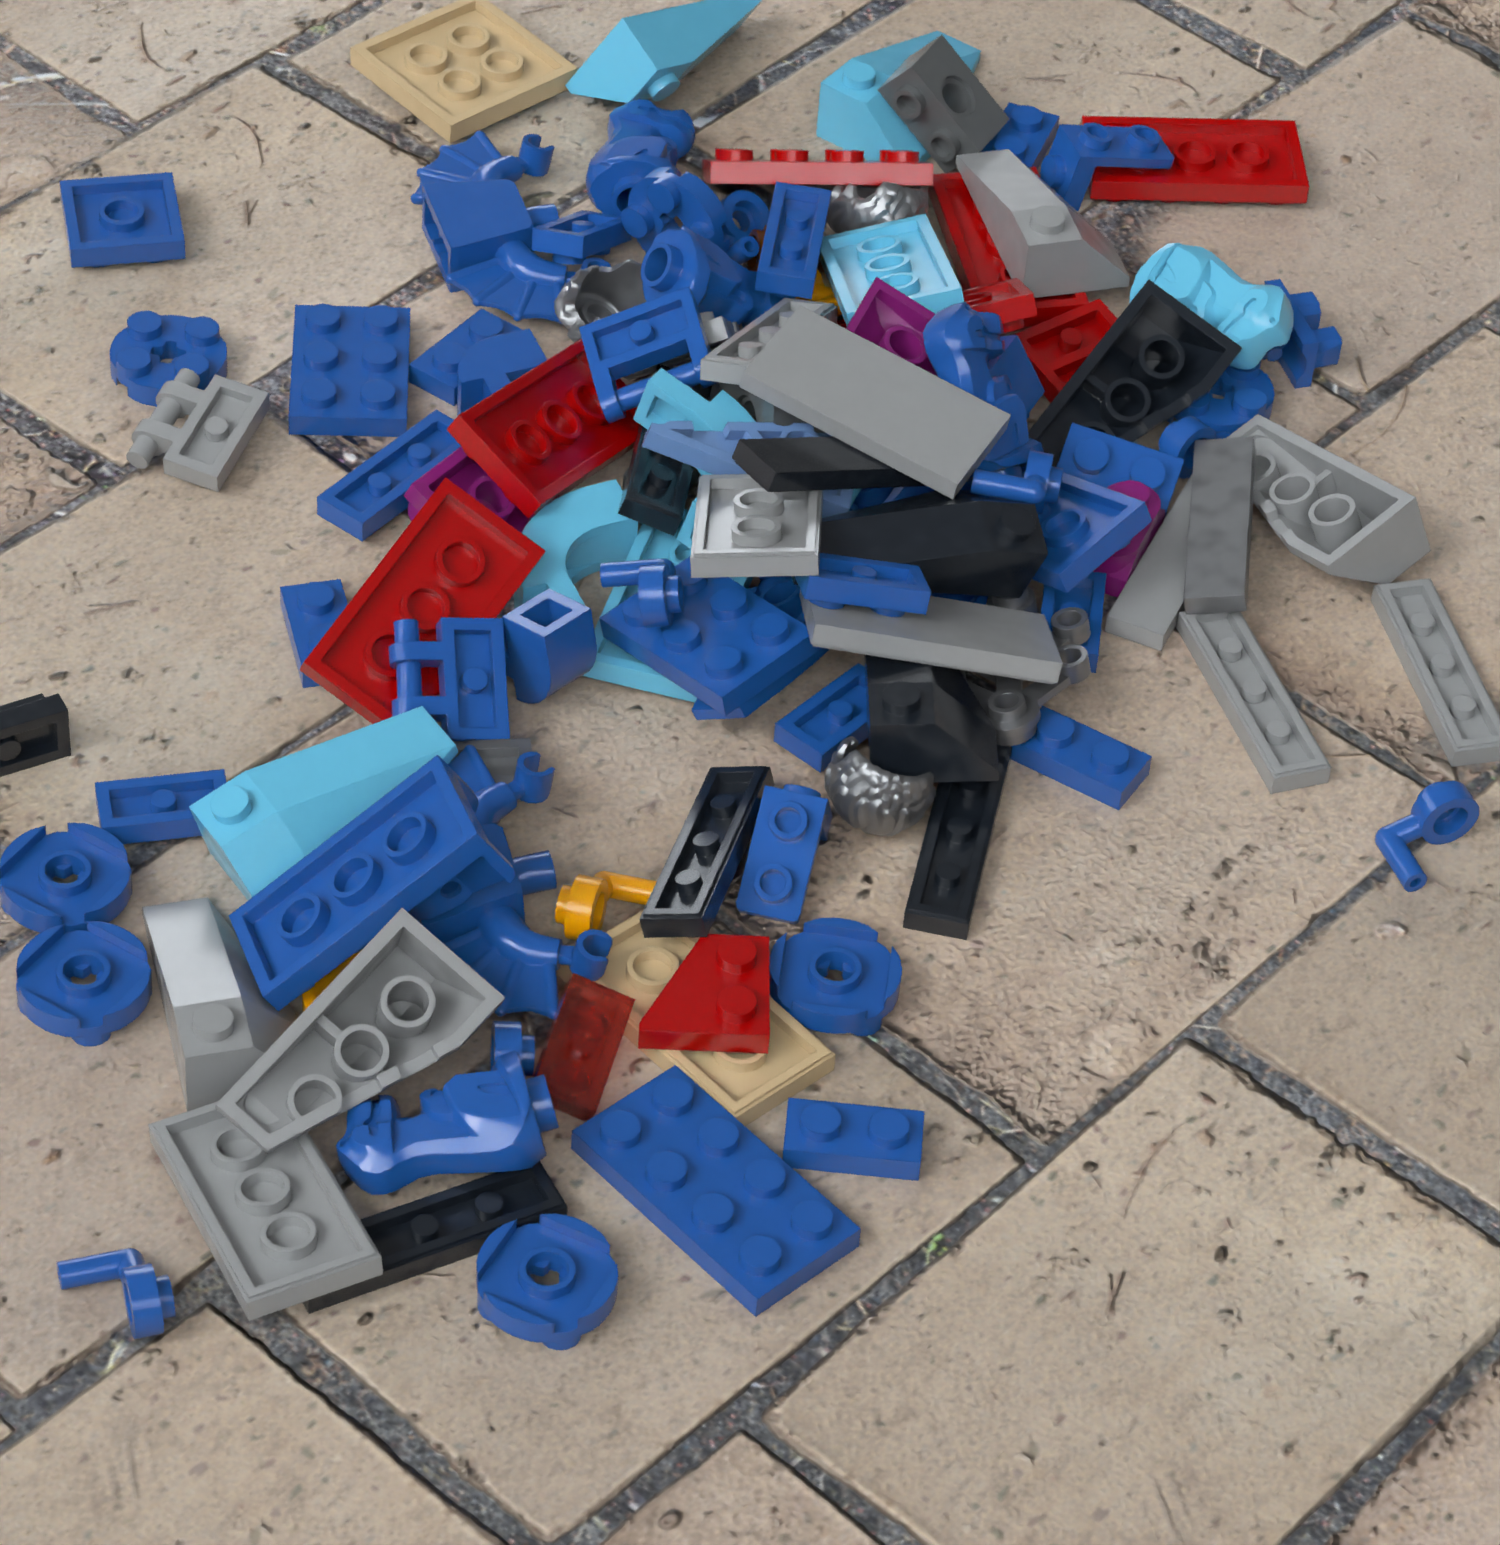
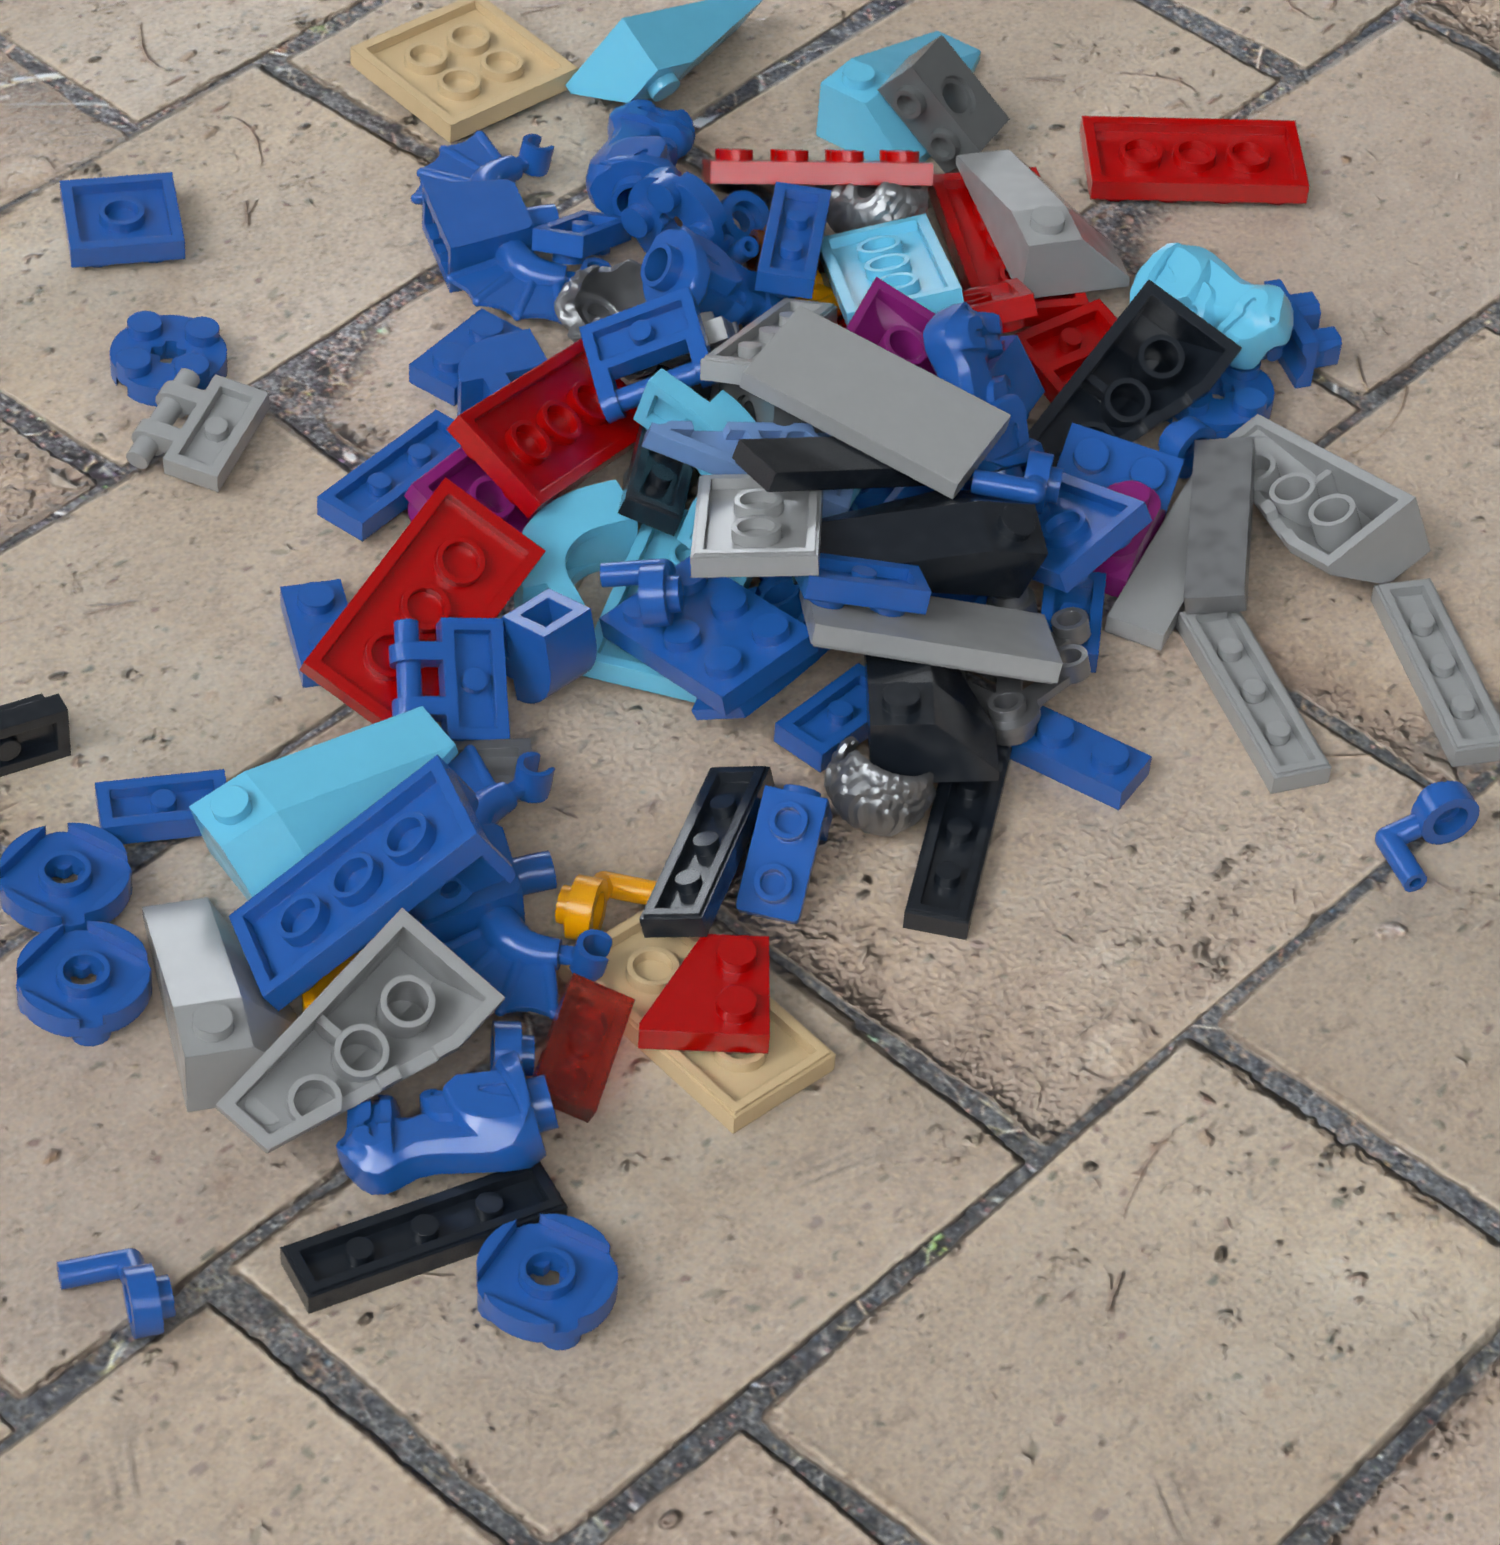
light grey tile [148,1101,383,1321] -> none
blue plate [288,304,410,437] -> none
blue plate [571,1065,861,1317] -> none
blue plate [769,918,902,1036] -> none
blue plate [782,1097,925,1181] -> none
blue plate [981,102,1060,169] -> none
blue bracket [1040,123,1174,211] -> none

